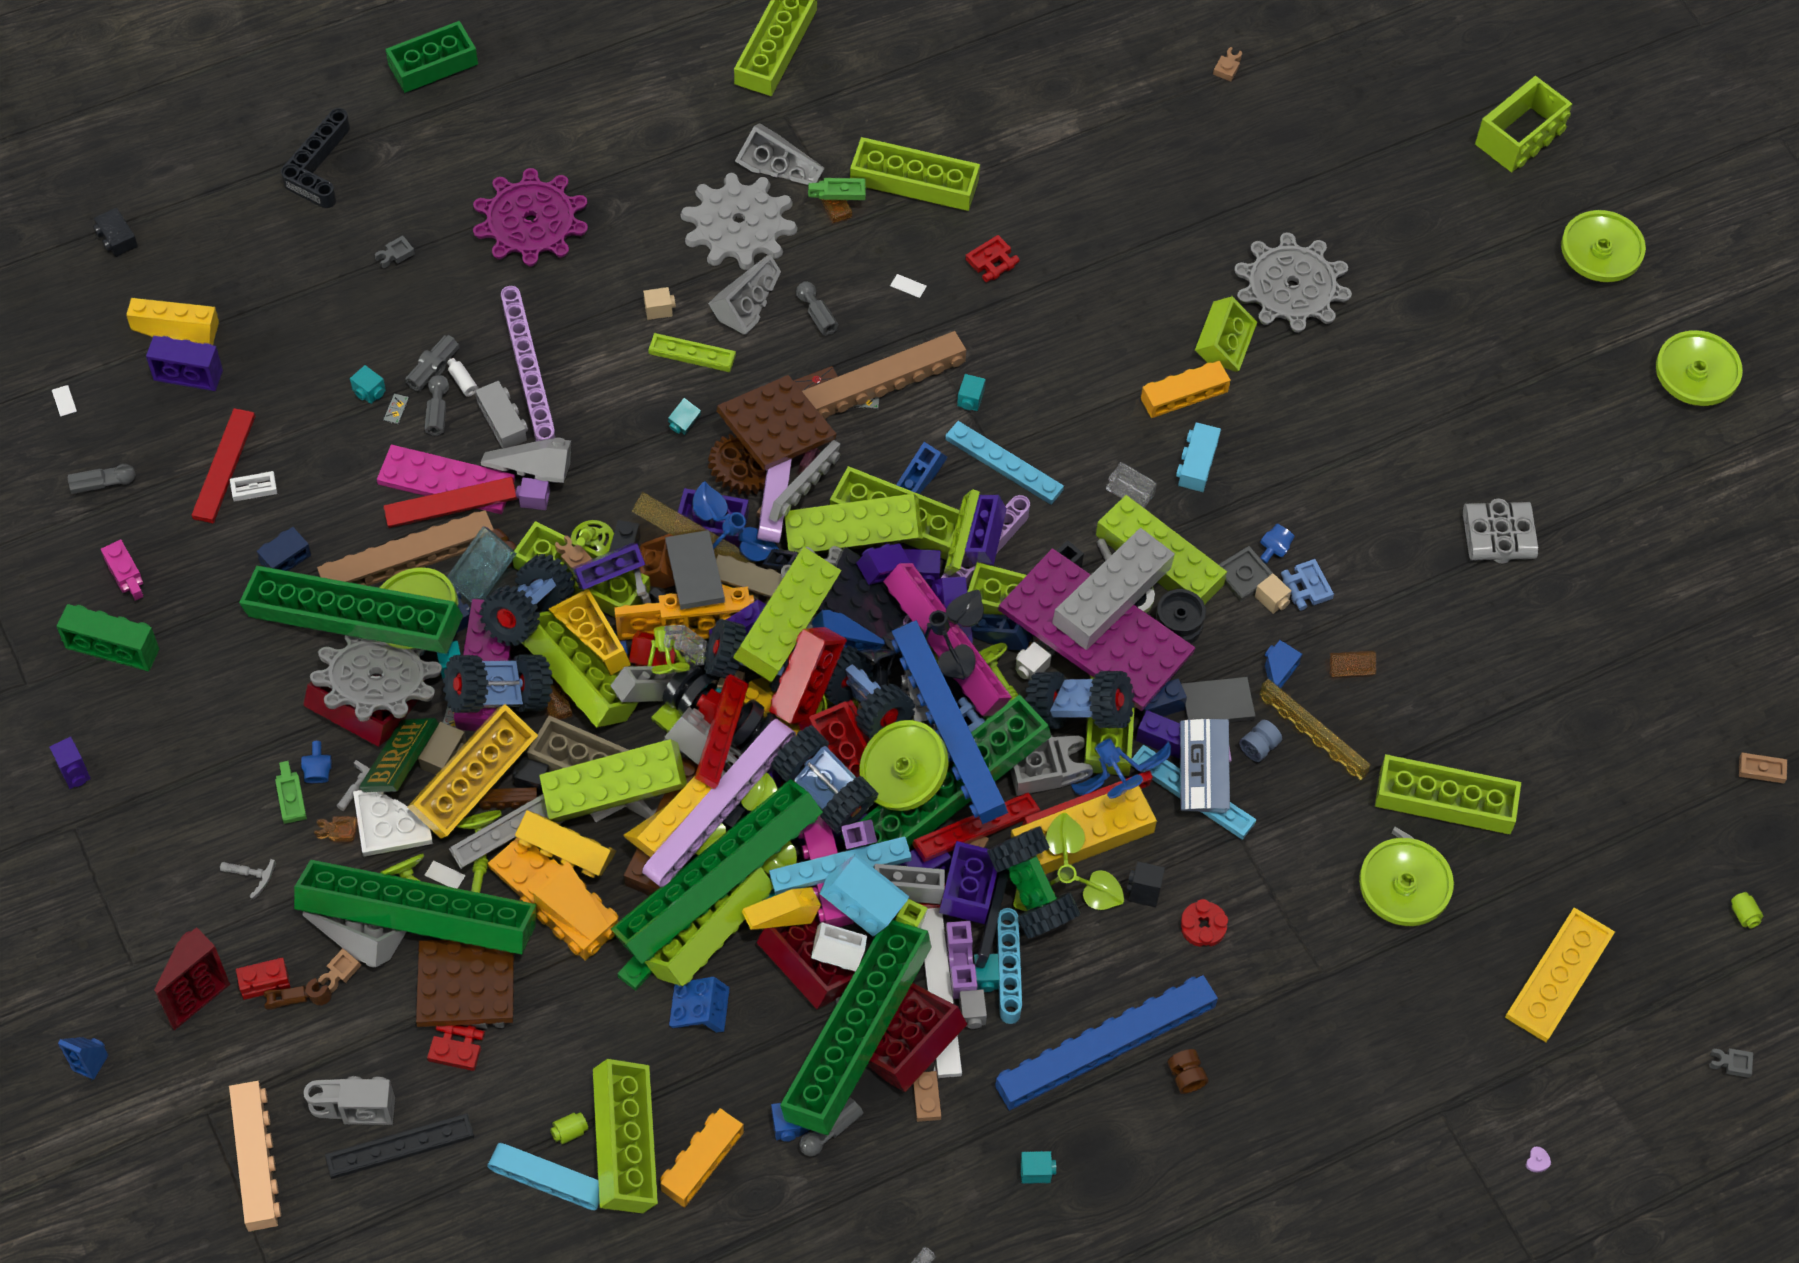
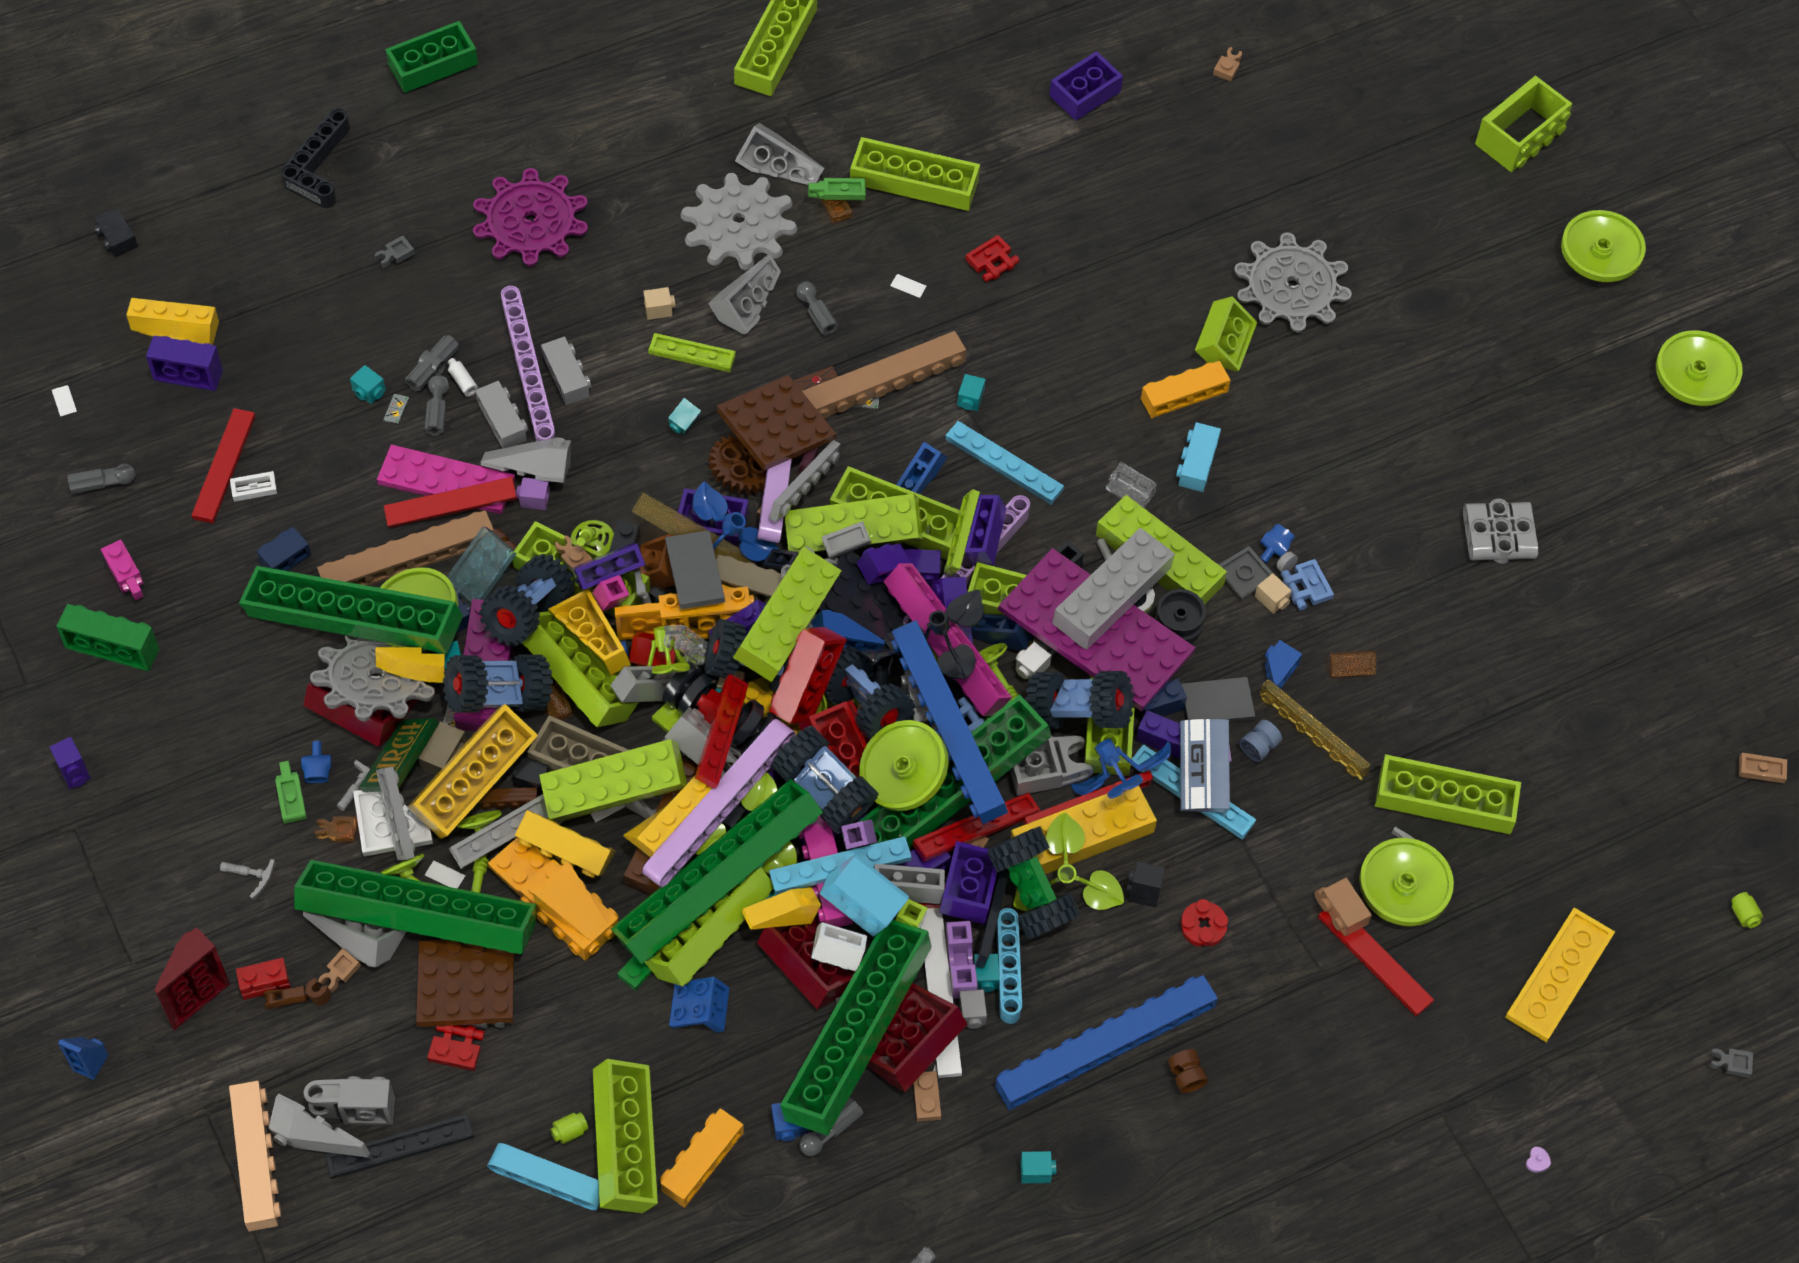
none -> light grey wedge [269,1093,370,1157]
none -> yellow slope [375,647,445,683]
none -> light grey plate [376,767,415,860]
none -> light grey brick [541,337,591,405]
none -> dark pink brick [592,575,630,612]
none -> light grey tile [821,521,871,559]
none -> dark purple brick [1049,51,1123,121]
none -> light grey tile [1277,551,1298,572]
none -> medium nougat hinge [1314,878,1371,937]
none -> red tile [1318,910,1434,1017]

